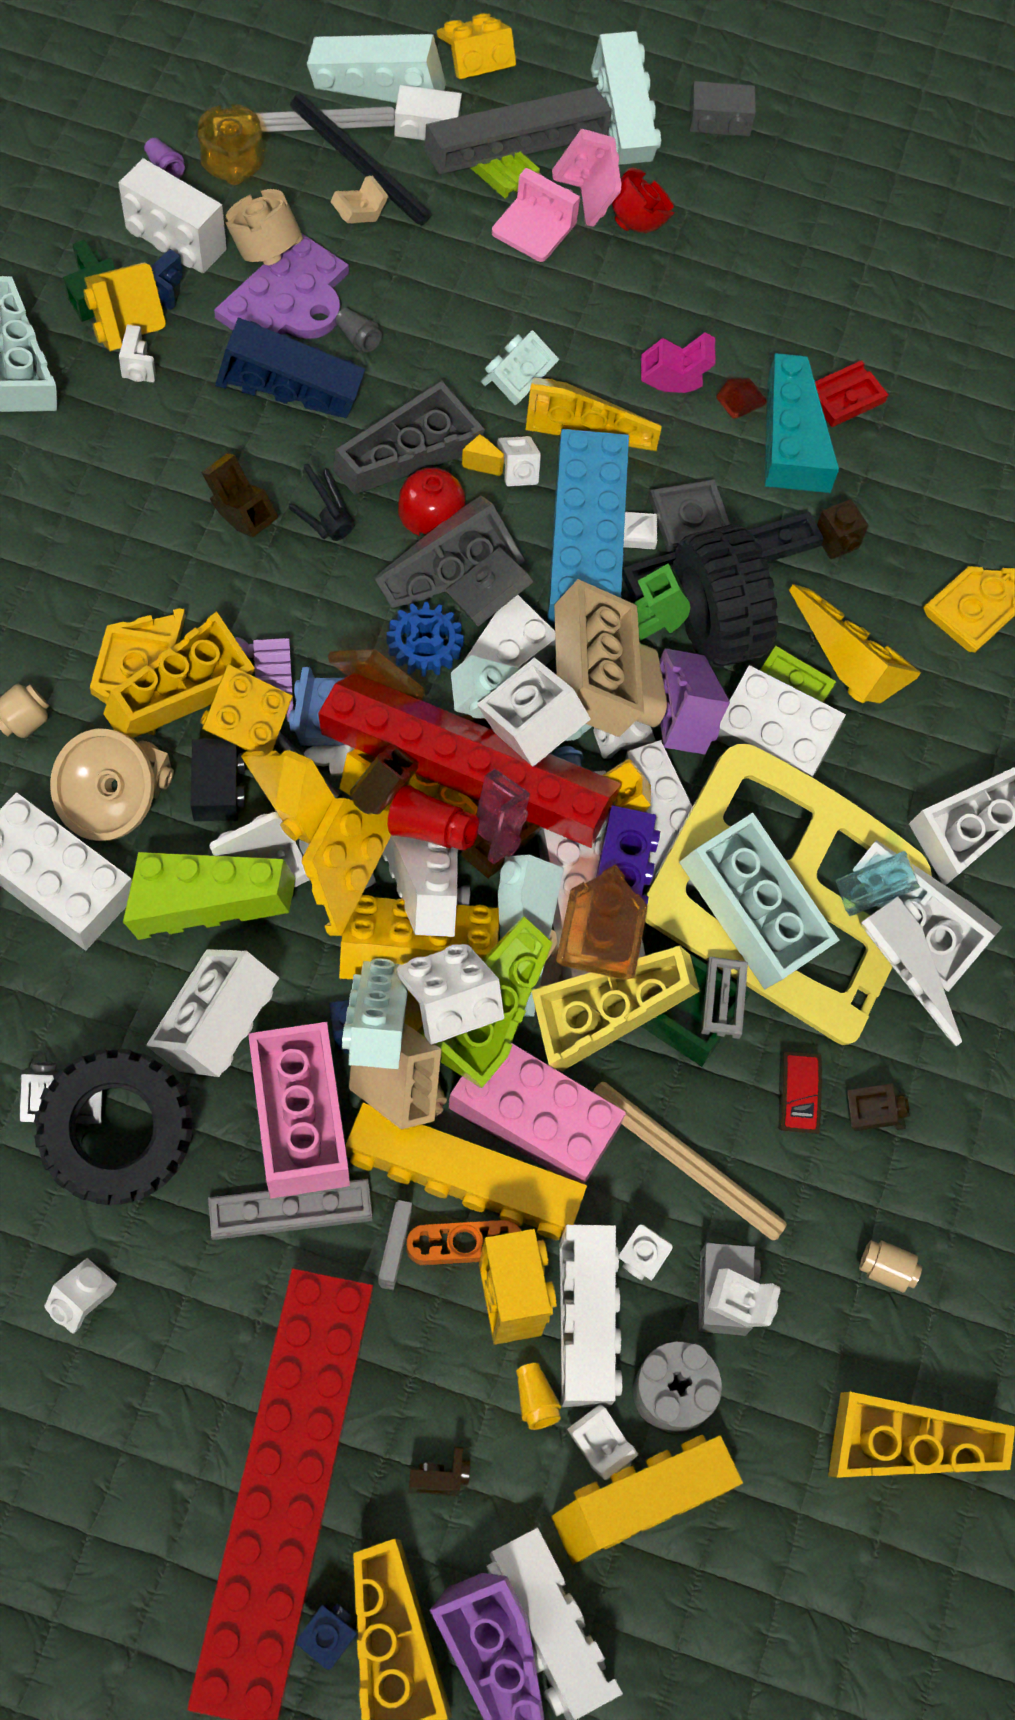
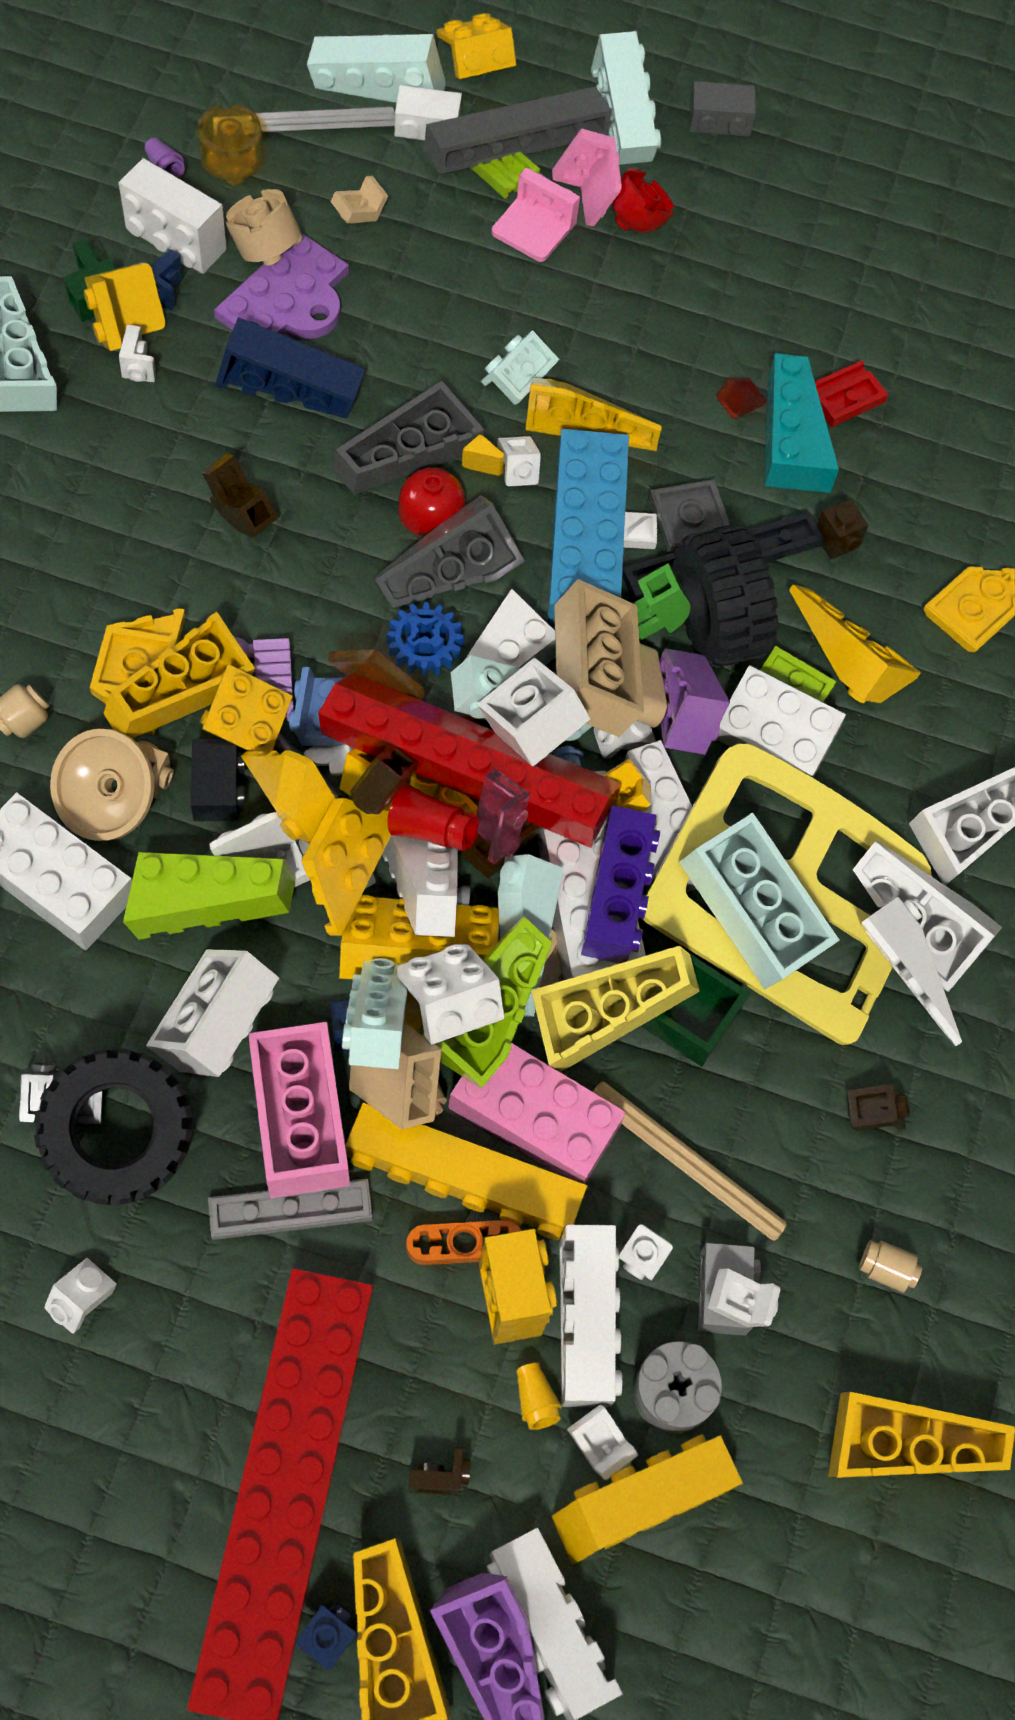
black plant [288,464,354,541] -> none
black axle [290,93,431,226] -> none
dark grey cone [335,308,382,352] -> none
light grey tile [378,1200,412,1290] -> none
dark grey plate [445,547,533,626] -> none
clear orange tile [556,864,648,980] -> none
dark pink brick [641,332,716,393] -> none
light grey tile [701,957,748,1039] -> none
slope [778,1051,822,1134] -> none
clear light blue plate [836,851,920,916] -> none

